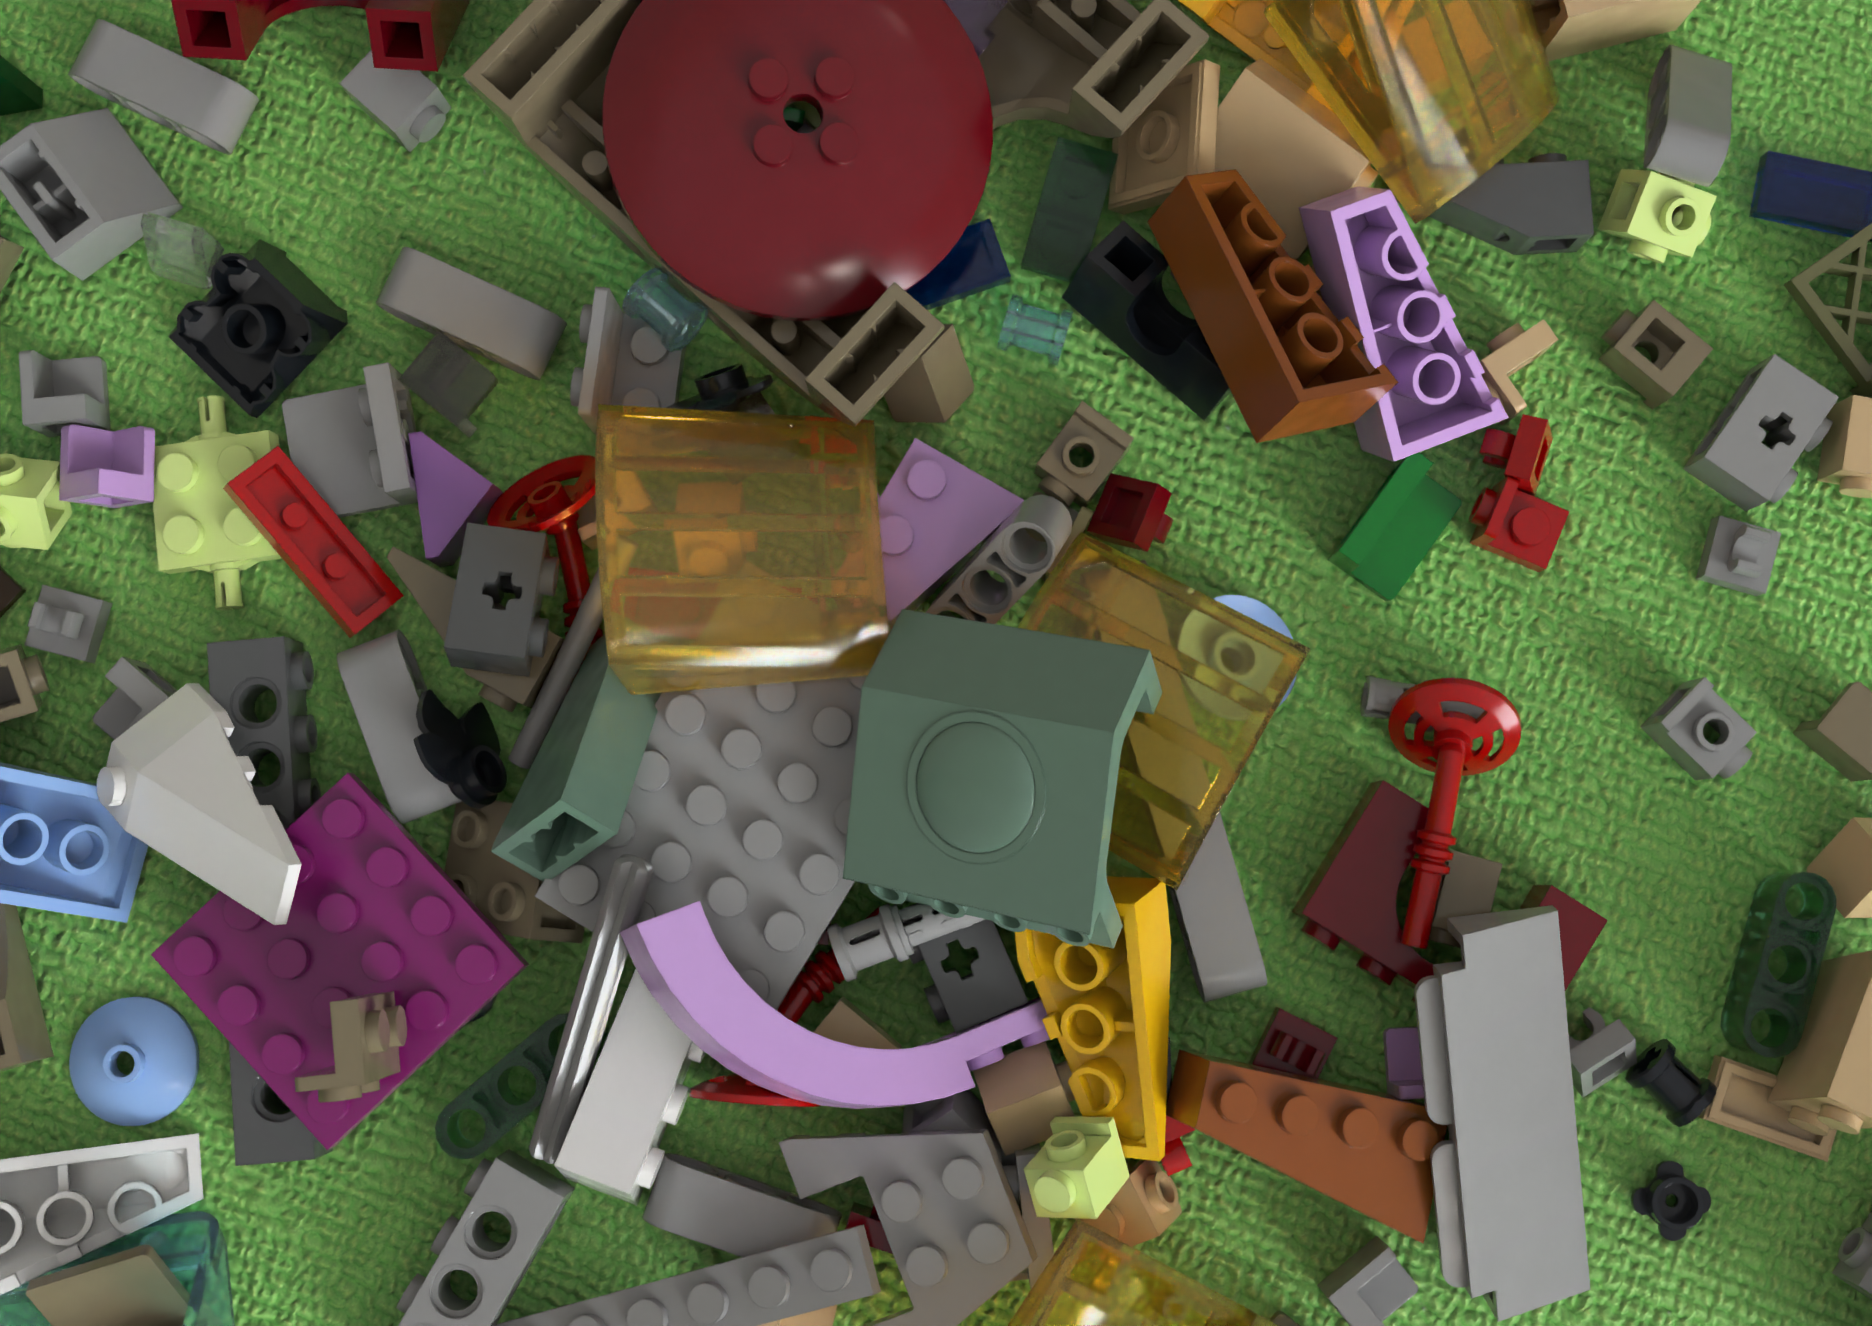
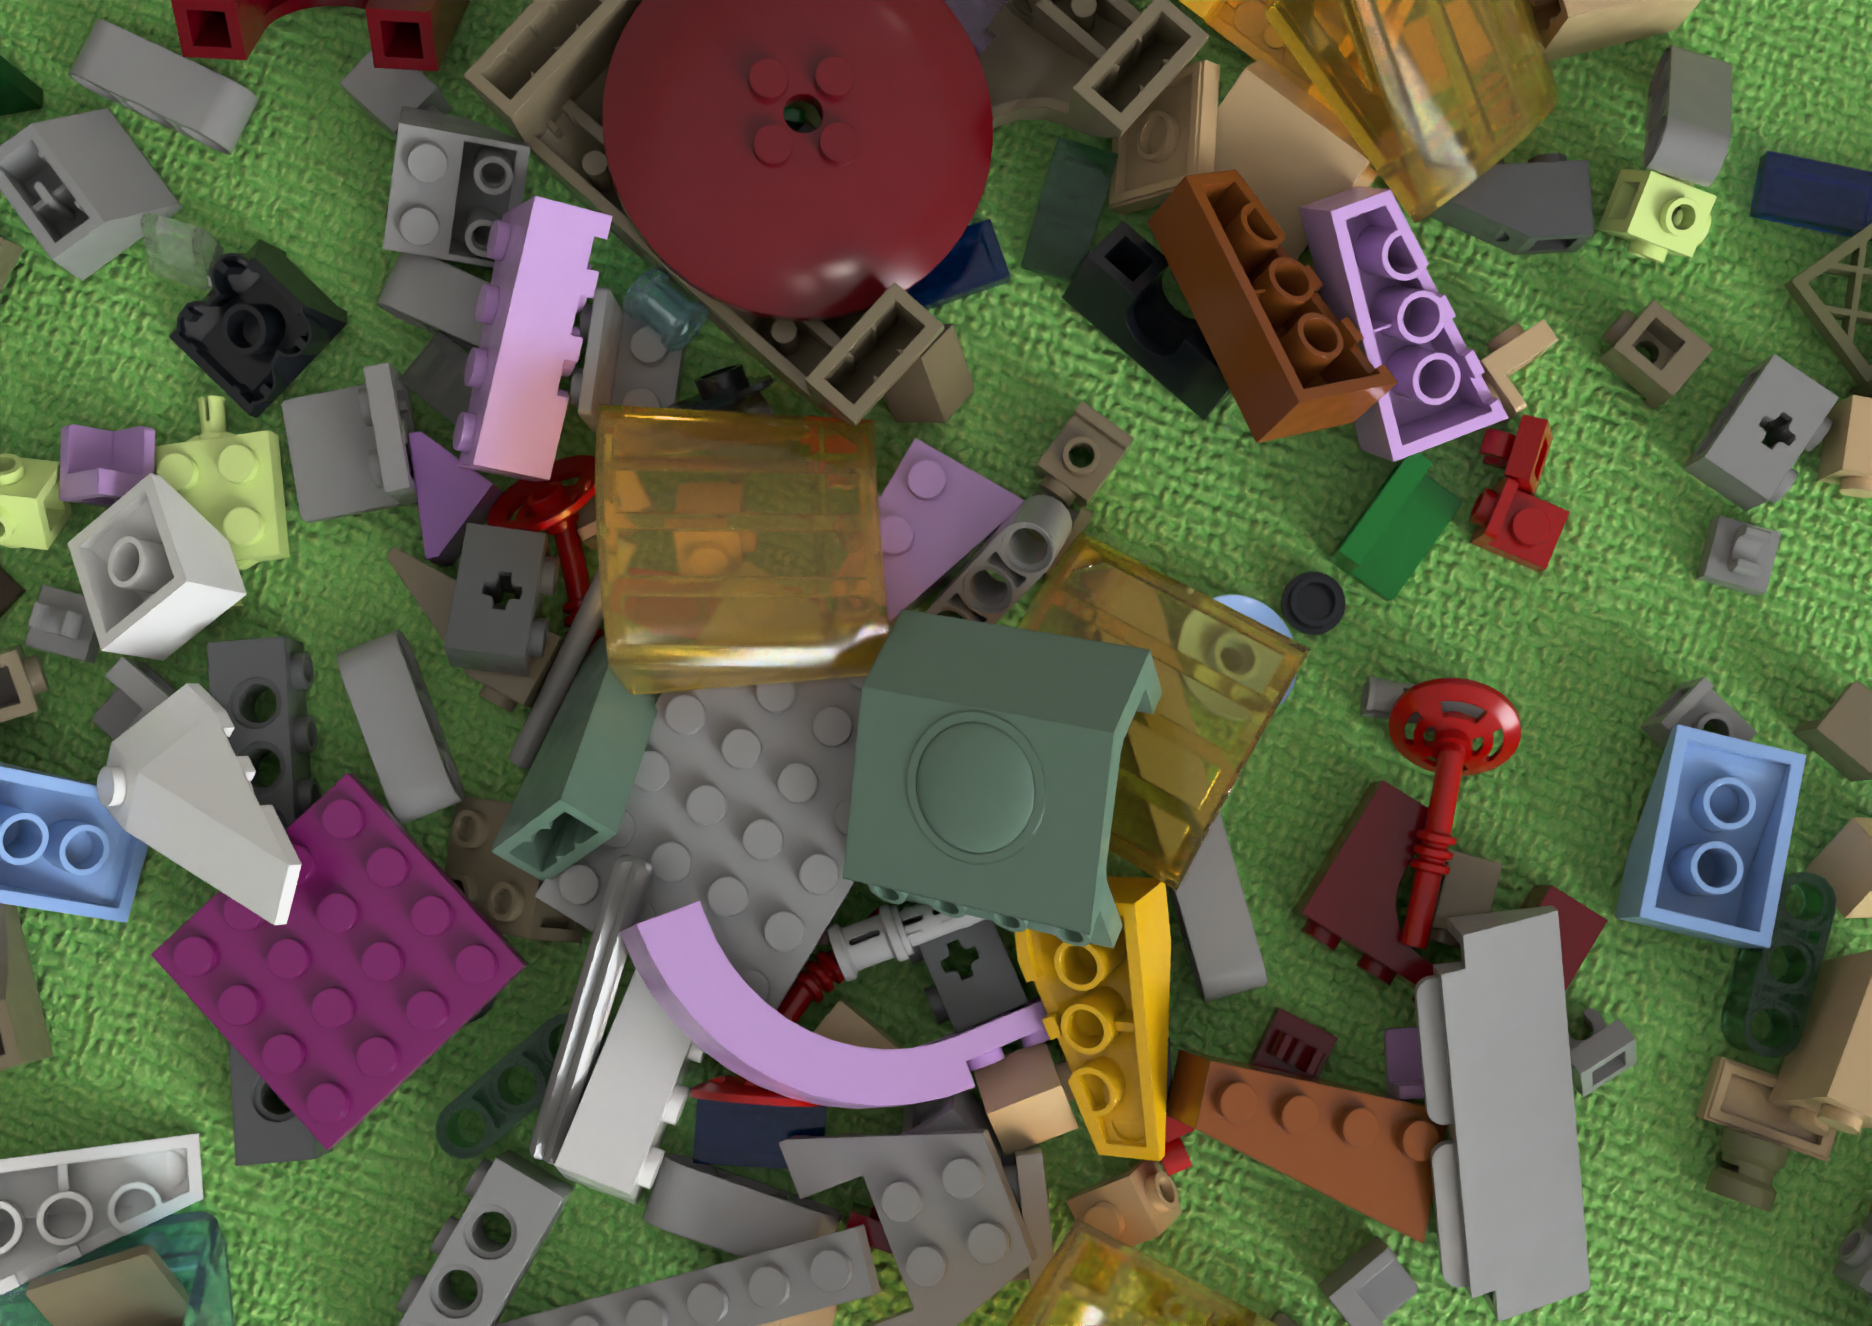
light grey panel [19,350,111,437] -> none
light blue dish [69,996,199,1126] -> none
red plate [223,446,404,638] -> none
dark tan bracket [295,991,407,1103] -> none
black plate [413,689,507,809] -> none
clear light blue bush [997,293,1074,366] -> none
yellowish green brick [1023,1116,1130,1219] -> none
dark red tile [1086,473,1173,552] -> none
black bush [1625,1039,1717,1127] -> none
black plate [1631,1160,1711,1241] -> none
none -> white slope [68,473,247,661]
none -> light grey slope [383,106,530,268]
none -> lavender wedge [453,196,613,482]
none -> clear blue tile [693,1099,827,1169]
none -> black plate [1281,572,1345,636]
none -> light blue slope [1615,724,1806,948]
none -> olive wheel [1705,1127,1790,1212]

